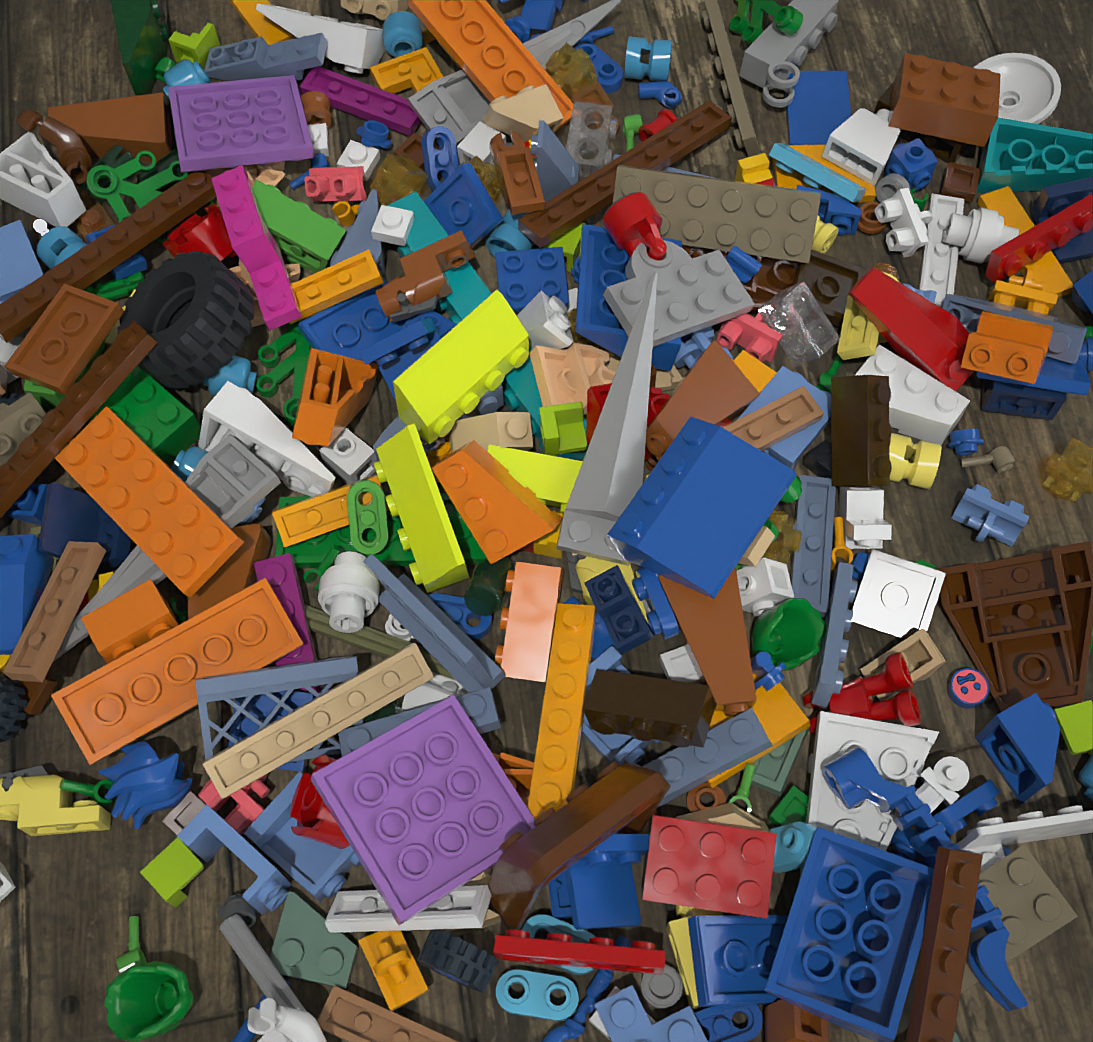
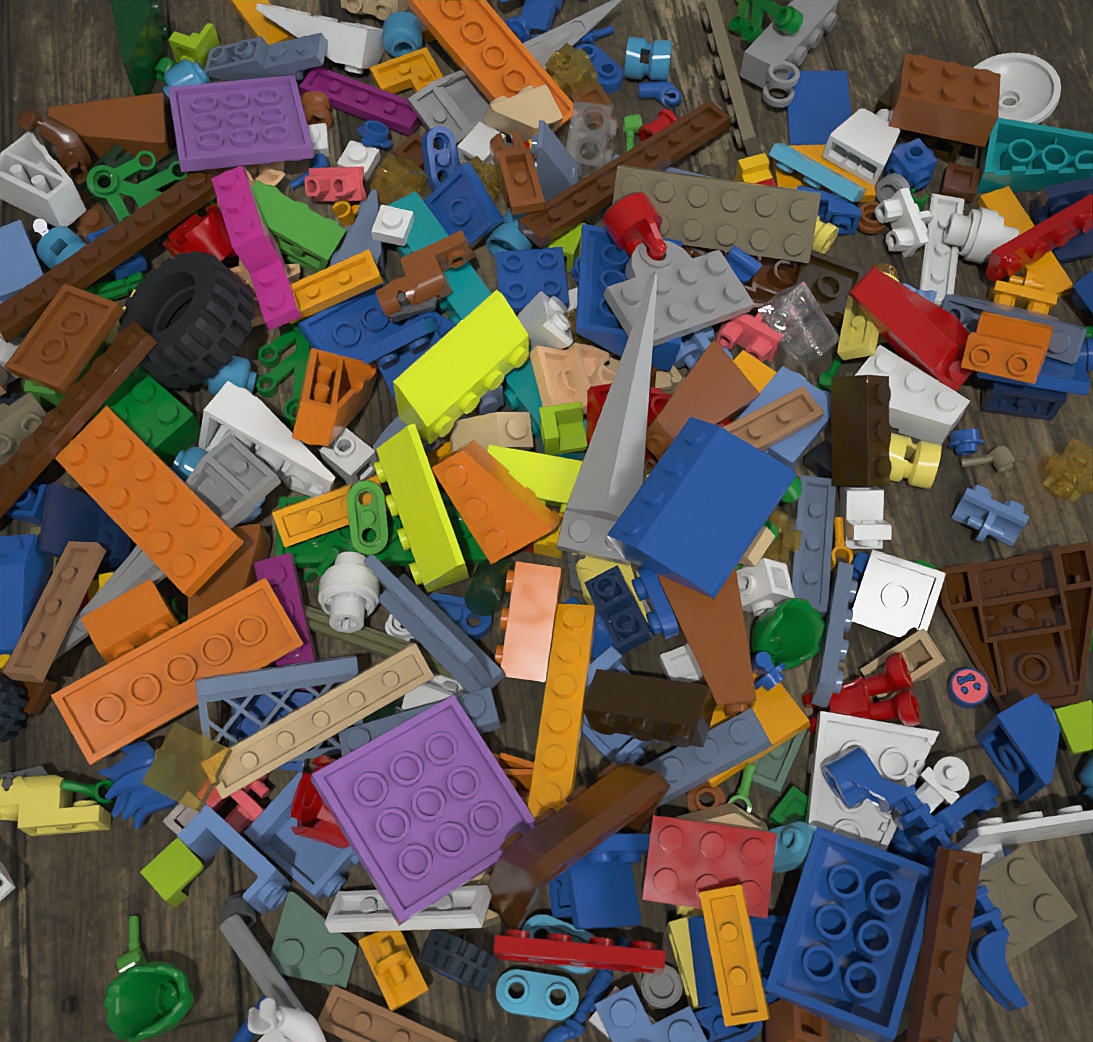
none -> clear yellow piece [142,722,233,813]
none -> light orange plate [699,885,770,1027]

